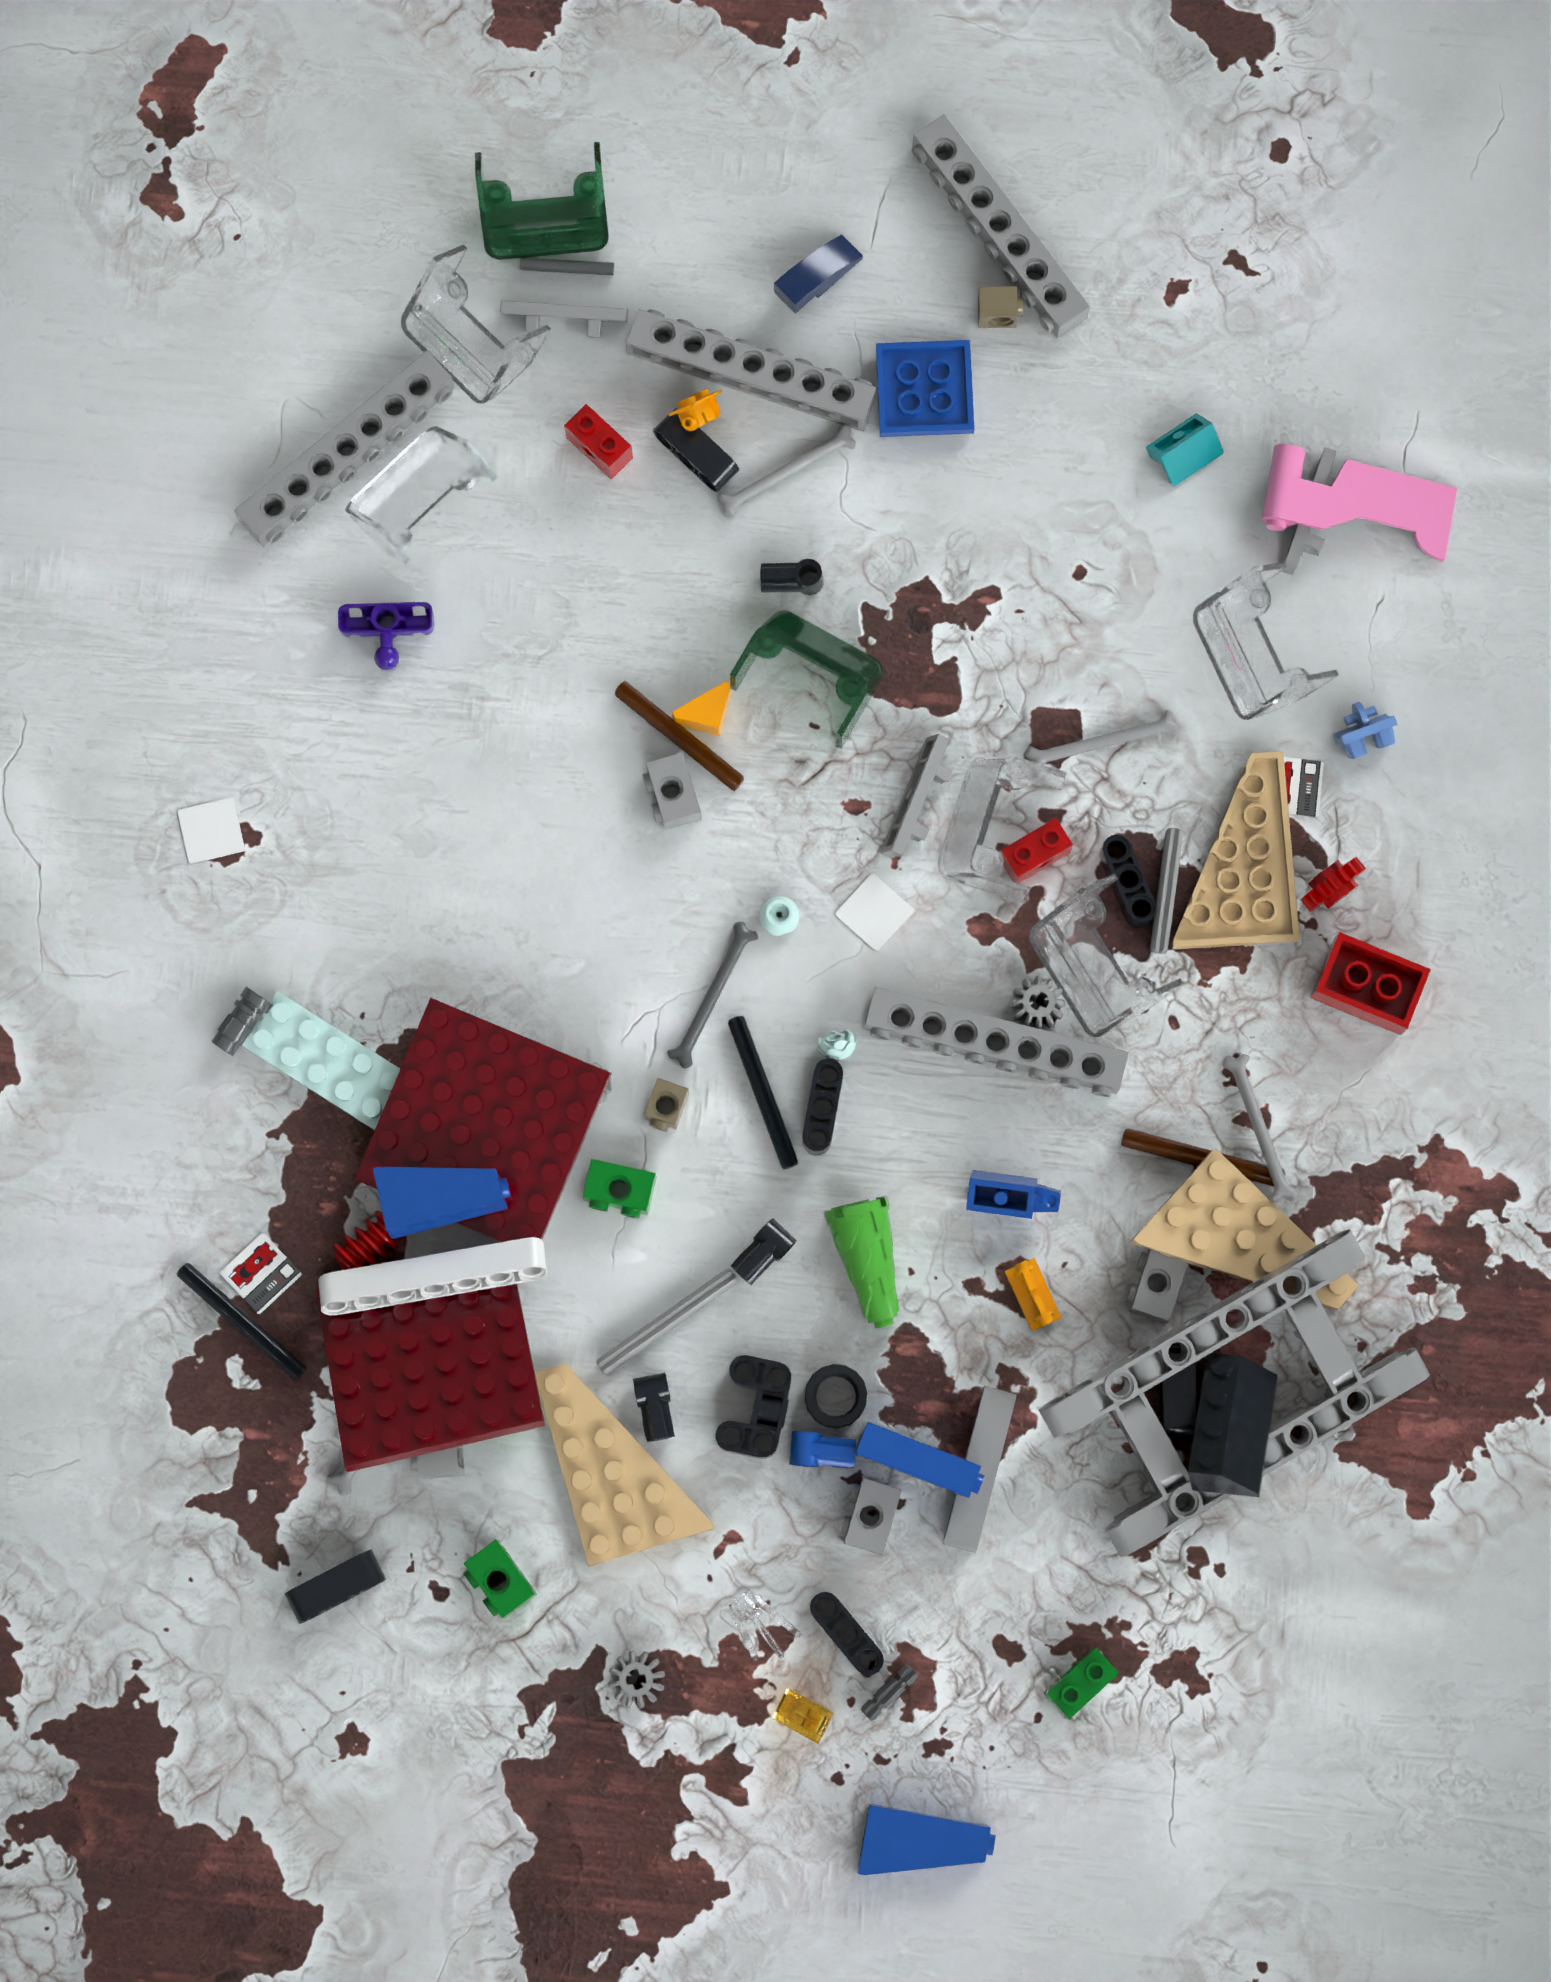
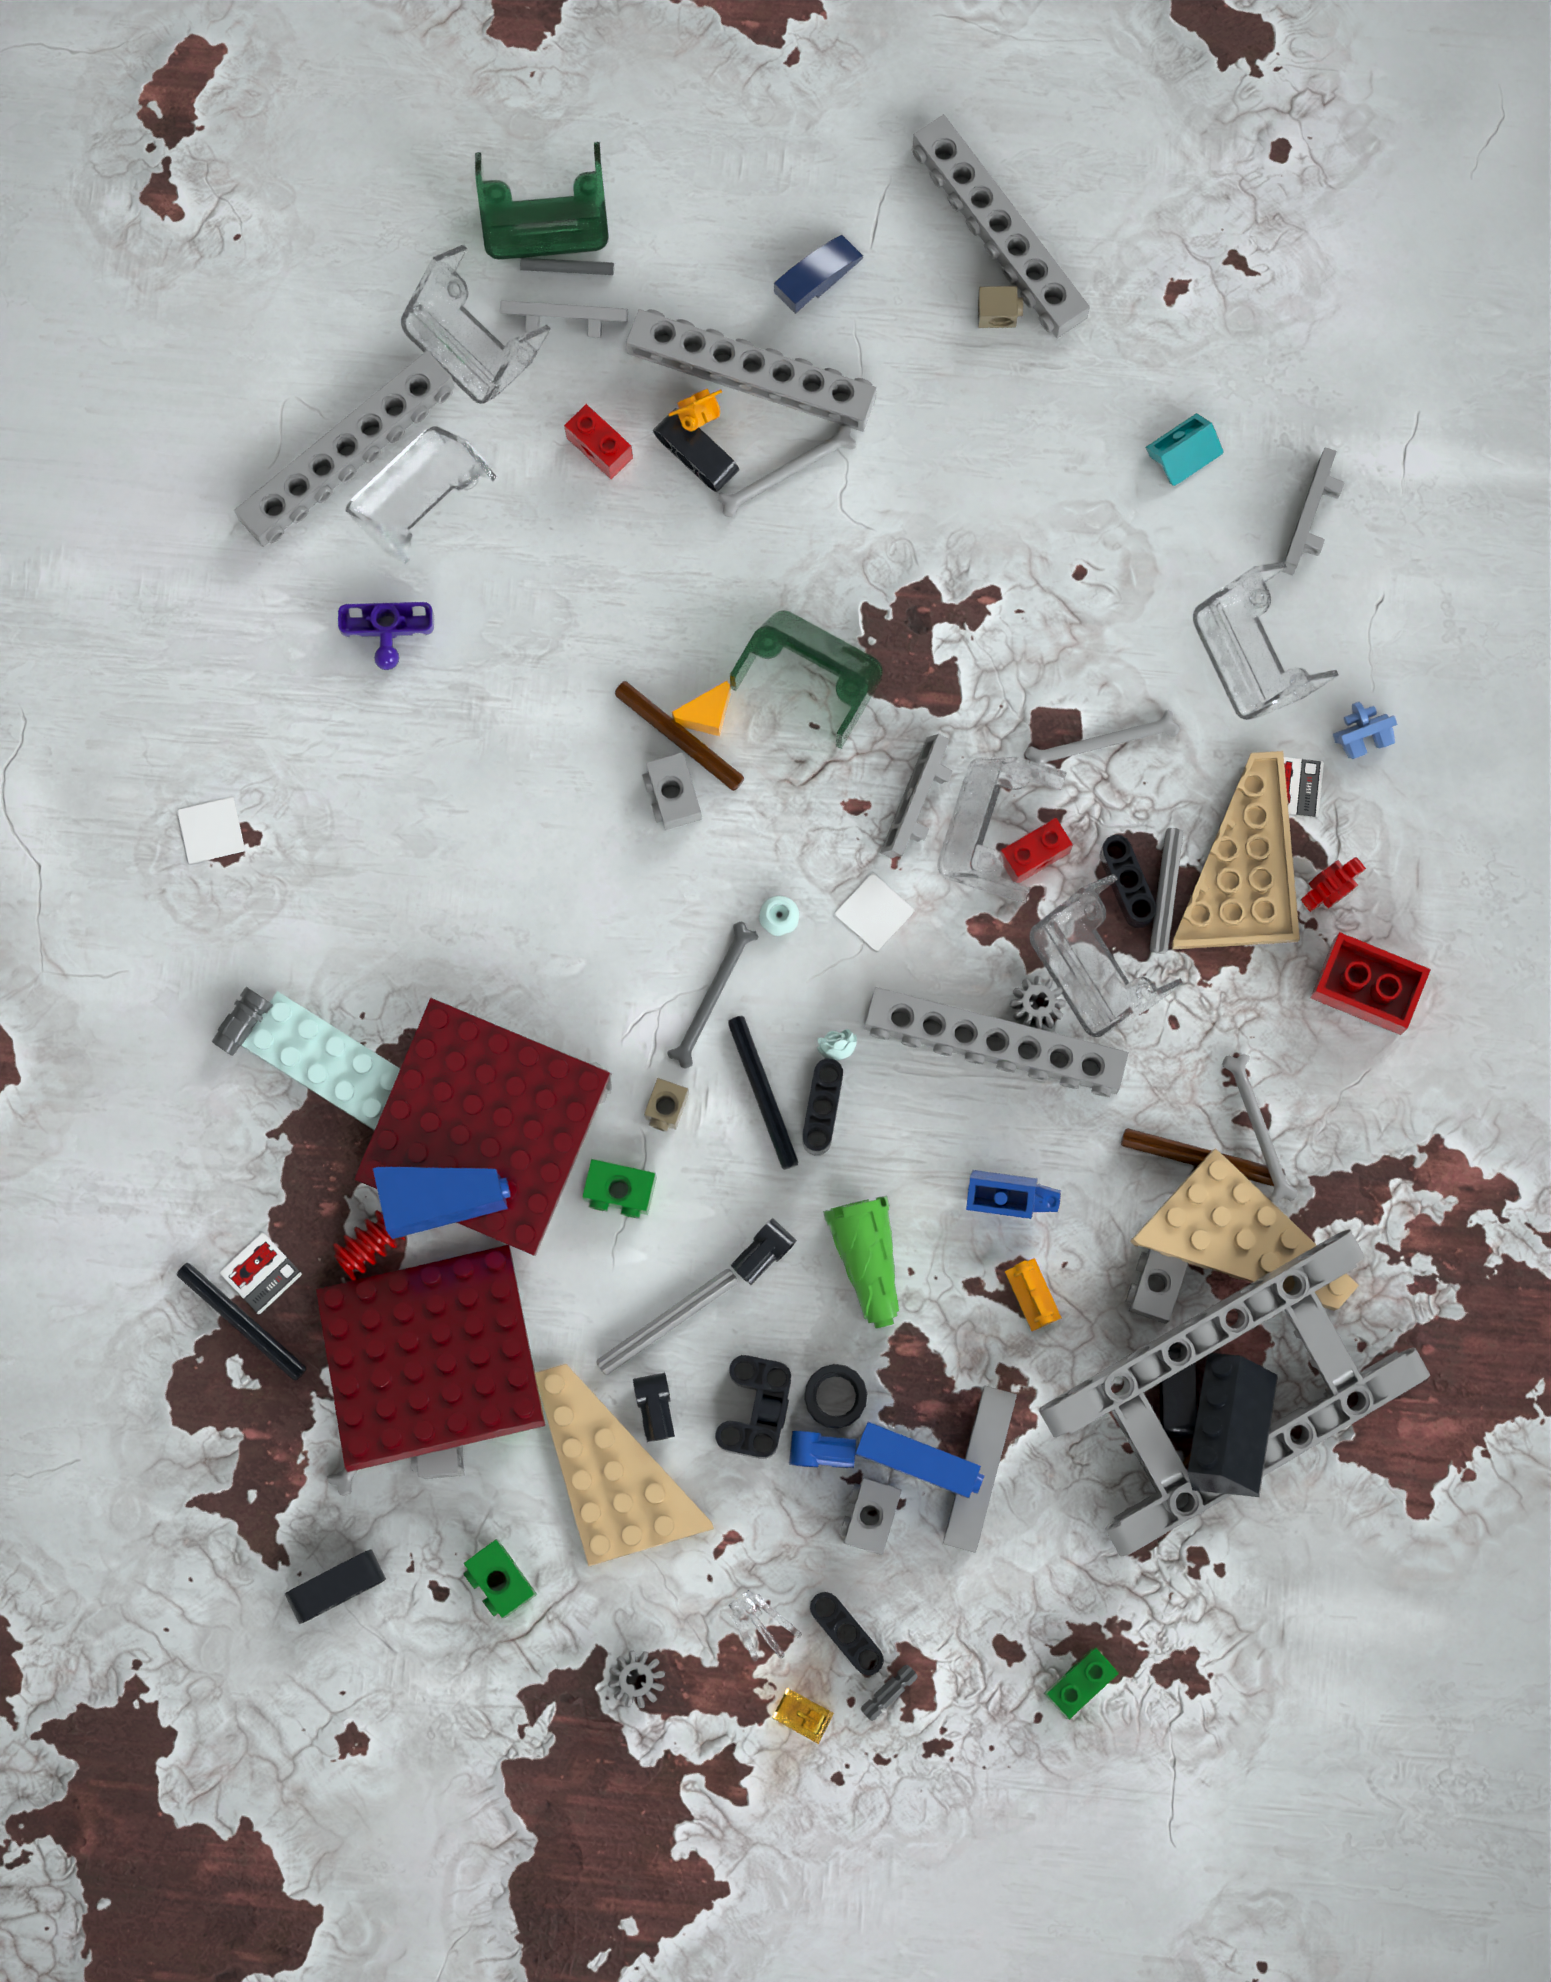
white beam [318,1237,547,1315] -> none
black piece [760,559,824,595] -> none
blue slope [857,1803,996,1875] -> none
blue plate [876,340,975,437] -> none
bright pink door [1261,444,1457,562] -> none

